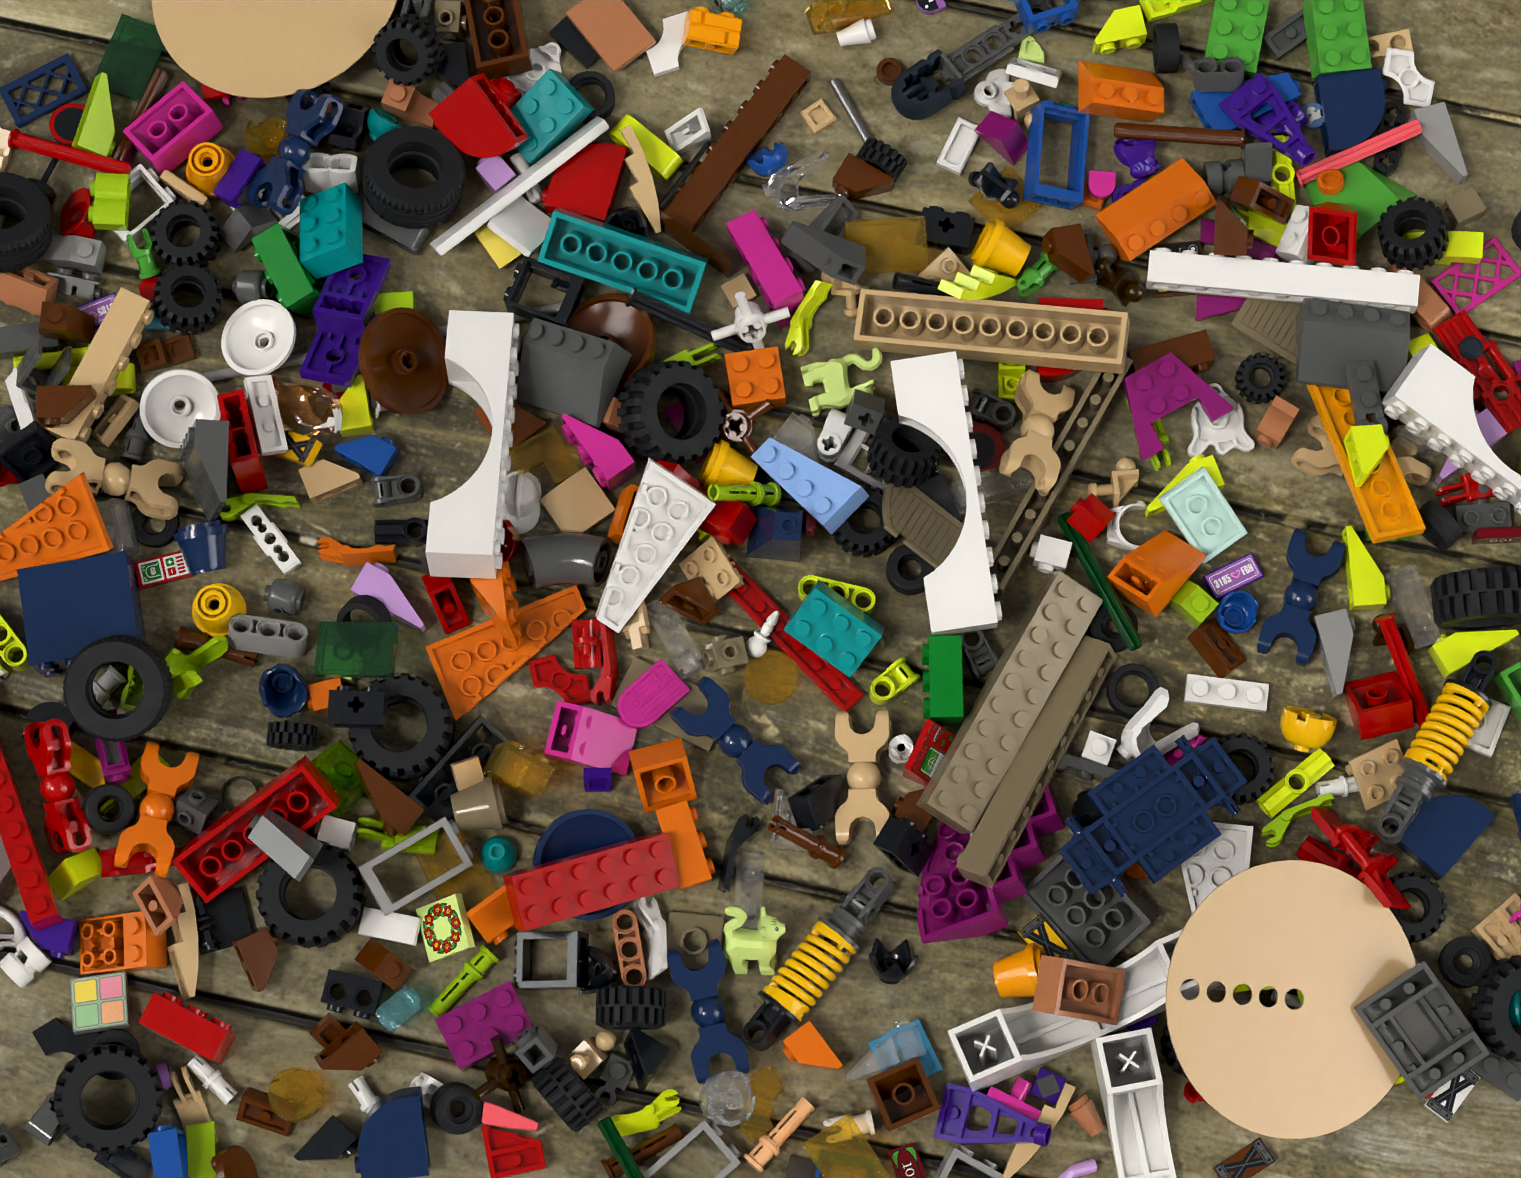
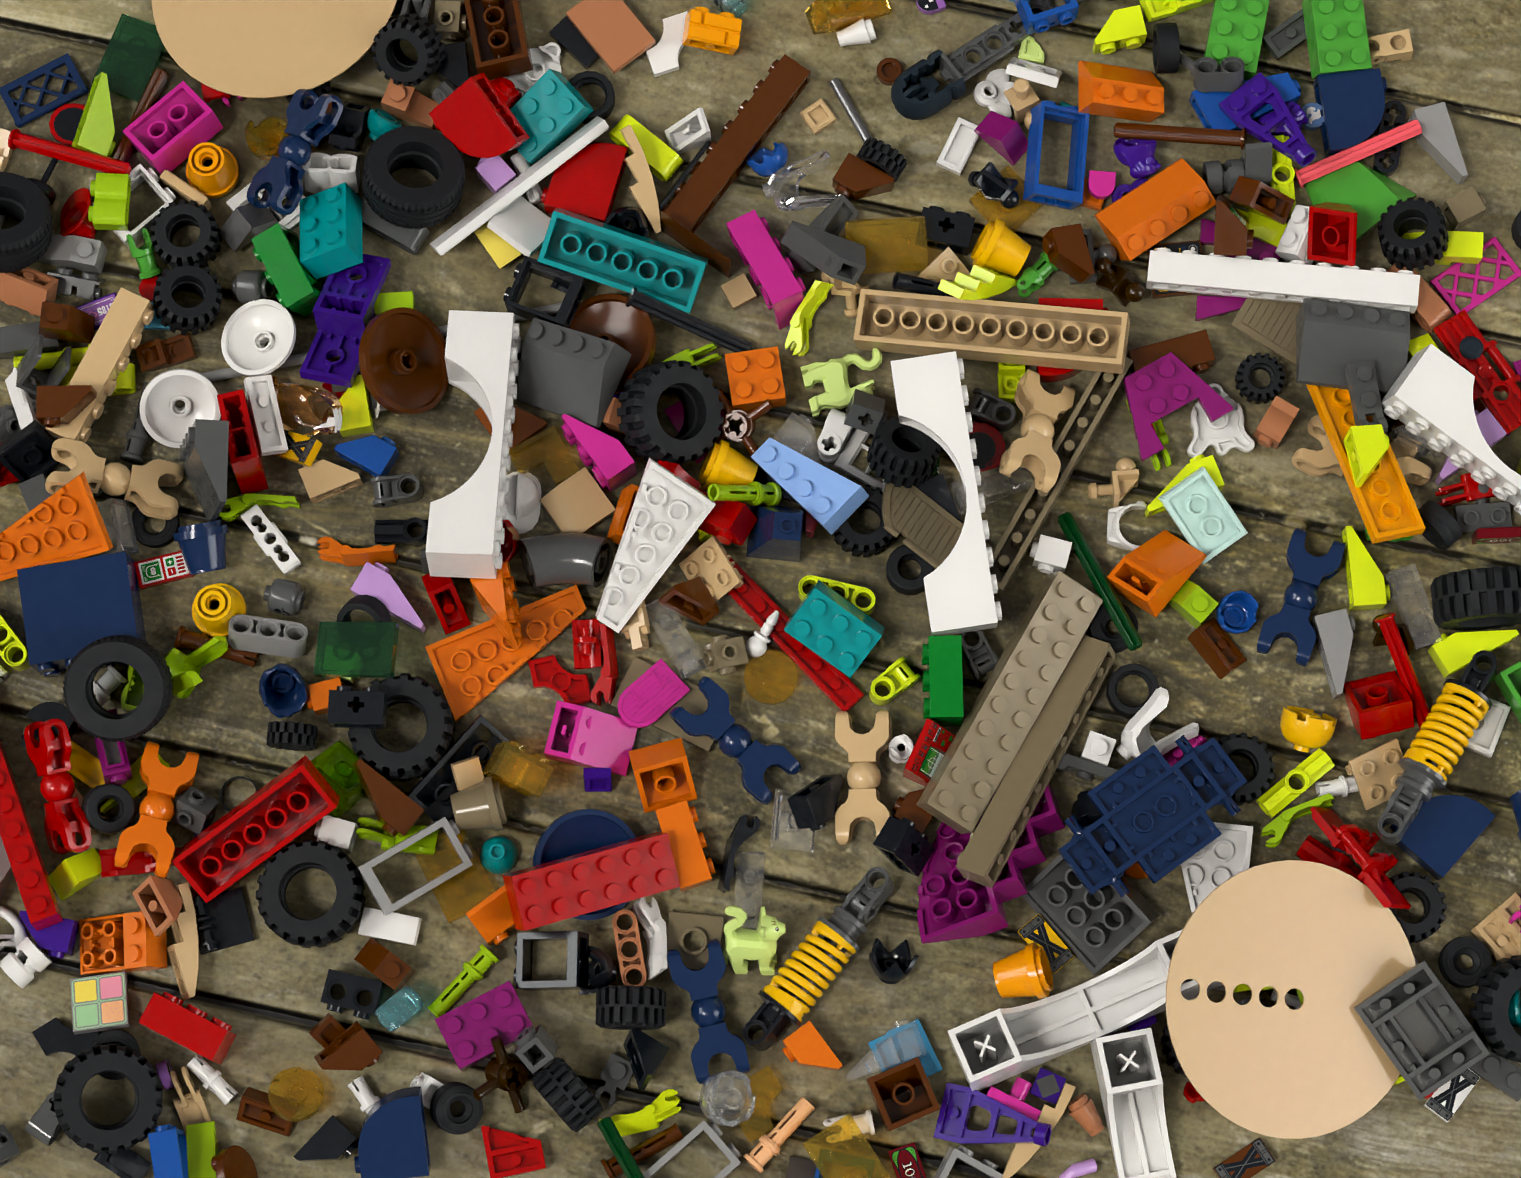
tan tile [90,393,140,447] -> none
dark purple hinge [212,149,266,209] -> none
reddish brown slope [231,926,278,992] -> none
slope [248,808,323,882] -> none
tile [416,893,475,963] -> none
coral slope [482,1101,540,1132] -> none
tan piece [565,1030,616,1079] -> none
white bar [711,292,791,350] -> none
reddish brown pin [768,815,846,869] -> none
nougat slope [1032,955,1126,1025] -> none
red brick [1067,493,1116,543] -> none
white plate [1184,674,1269,713] -> none
medium lavender tile [1202,552,1264,601] -> none
orange tile [1317,169,1345,195] -> none
white tile [1382,47,1435,107] -> none

